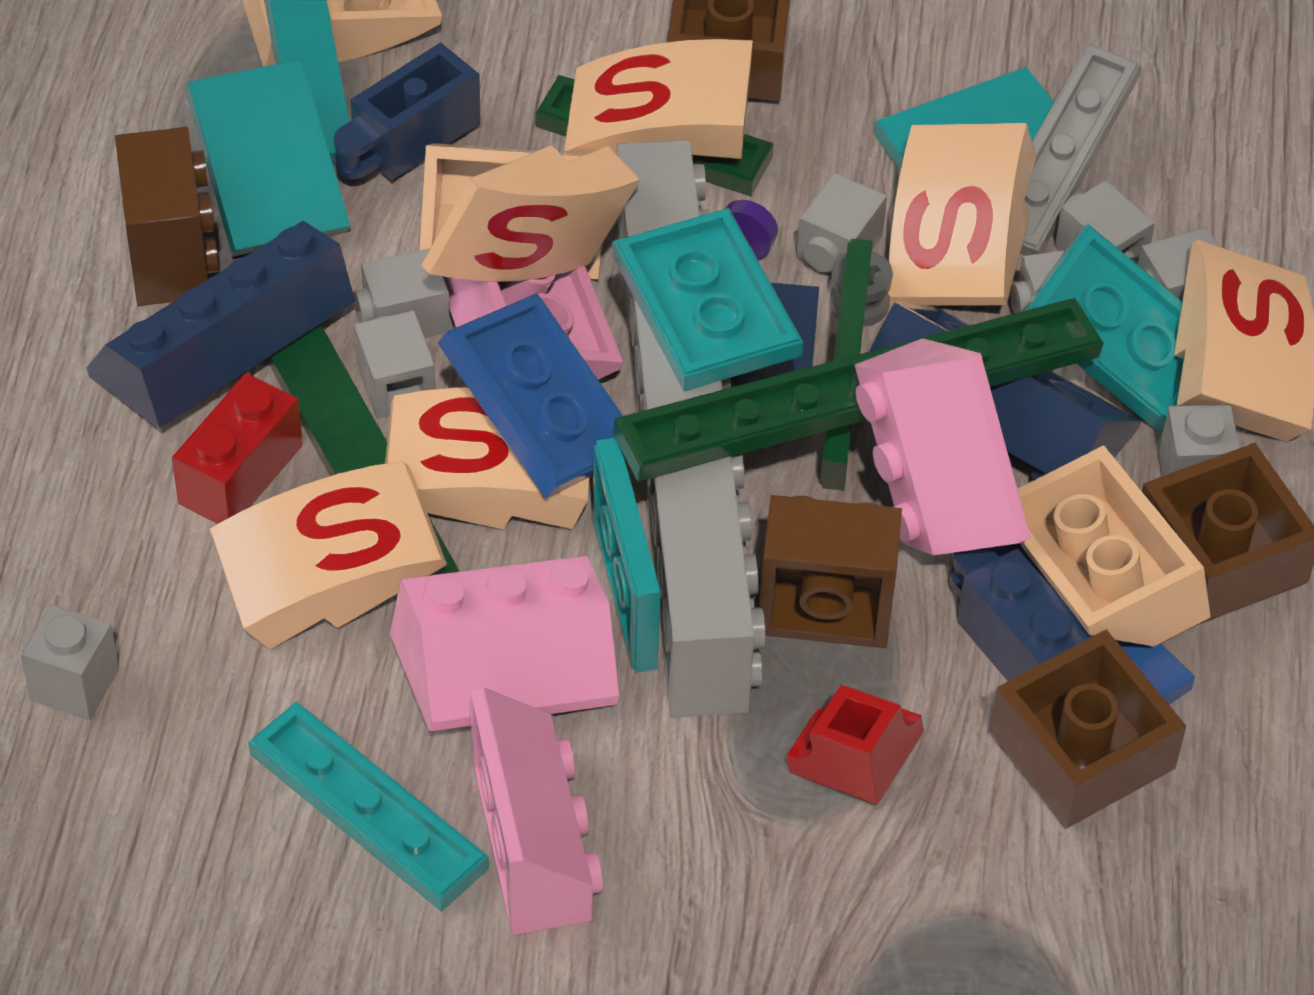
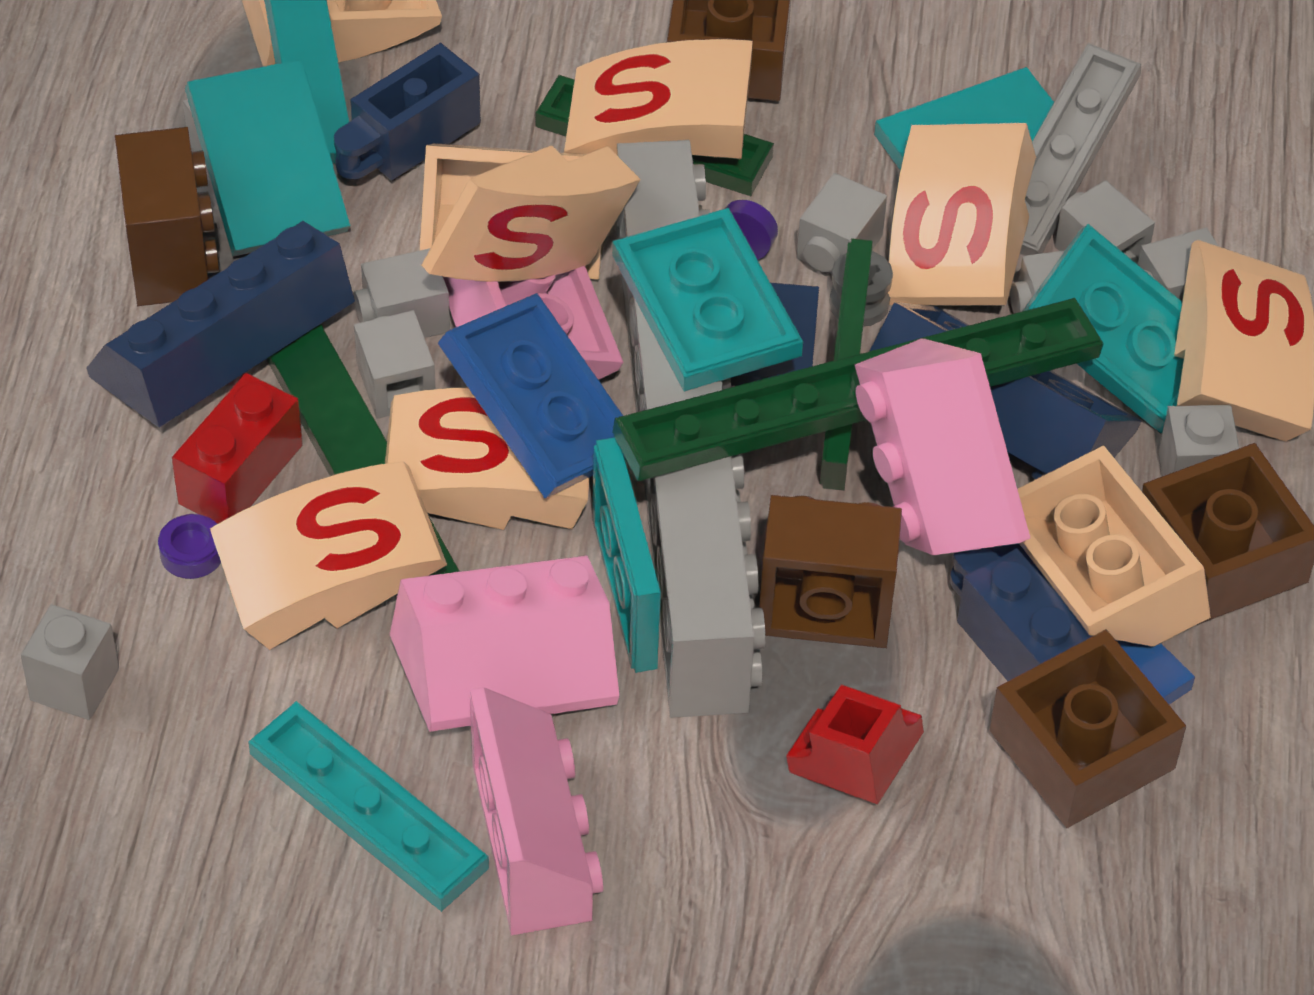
none -> dark purple tile [158,514,221,579]

